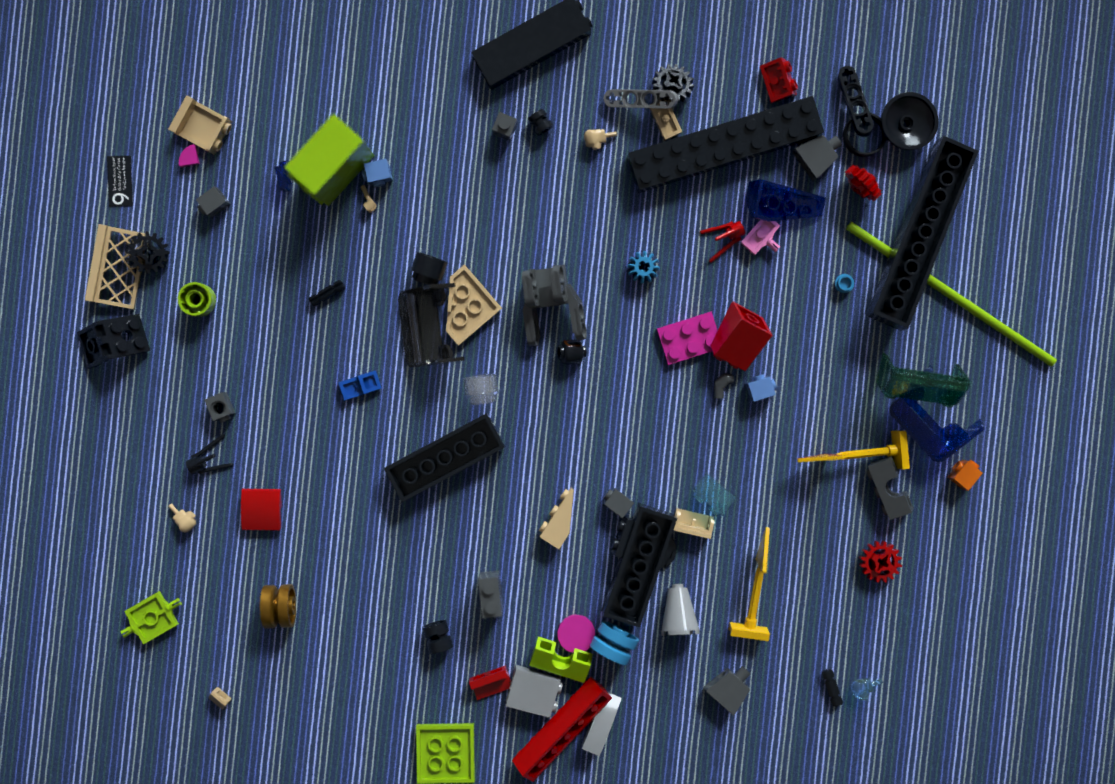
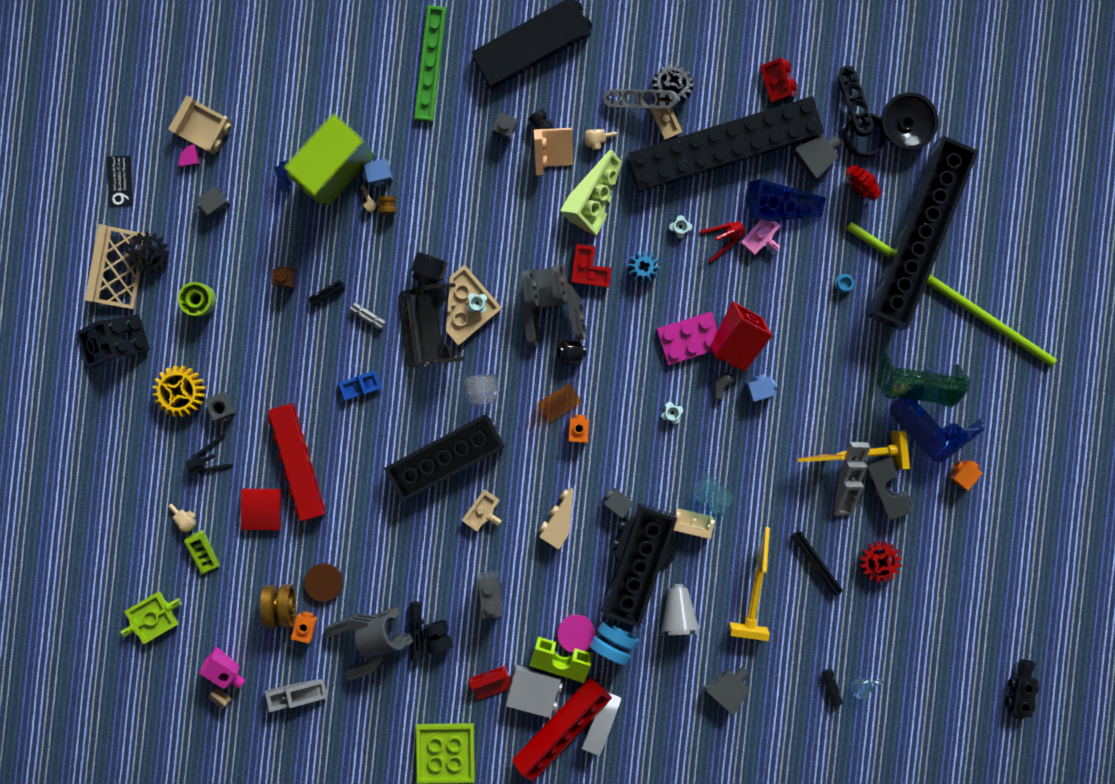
none -> yellow gear [152,366,206,417]
none -> lime slope [184,530,220,574]
none -> dark pink torso [199,646,245,689]
none -> light grey slope [264,679,327,712]
none -> red brick [267,403,326,521]
none -> reddish brown brick [271,266,297,288]
none -> orange brick [291,612,318,643]
none -> reddish brown tile [304,563,343,602]
none -> dark grey piece [324,606,413,681]
none -> light grey axle [350,303,386,330]
none -> pearl gold wheel [377,196,397,214]
none -> black pin [408,601,424,661]
none -> bright green tile [414,5,447,123]
none -> tan plate [462,489,502,531]
none -> light aqua plate [467,293,487,313]
none -> light nougat bracket [534,128,573,175]
none -> clear orange panel [538,383,581,422]
none -> yellowish green wedge [560,150,622,236]
none -> orange brick [568,414,589,443]
none -> red plate [571,244,612,288]
none -> light aqua plate [661,402,683,424]
none -> light aqua plate [669,215,692,238]
none -> black axle [791,530,843,596]
none -> light grey slope [833,442,871,515]
none -> black brick [1005,659,1039,719]

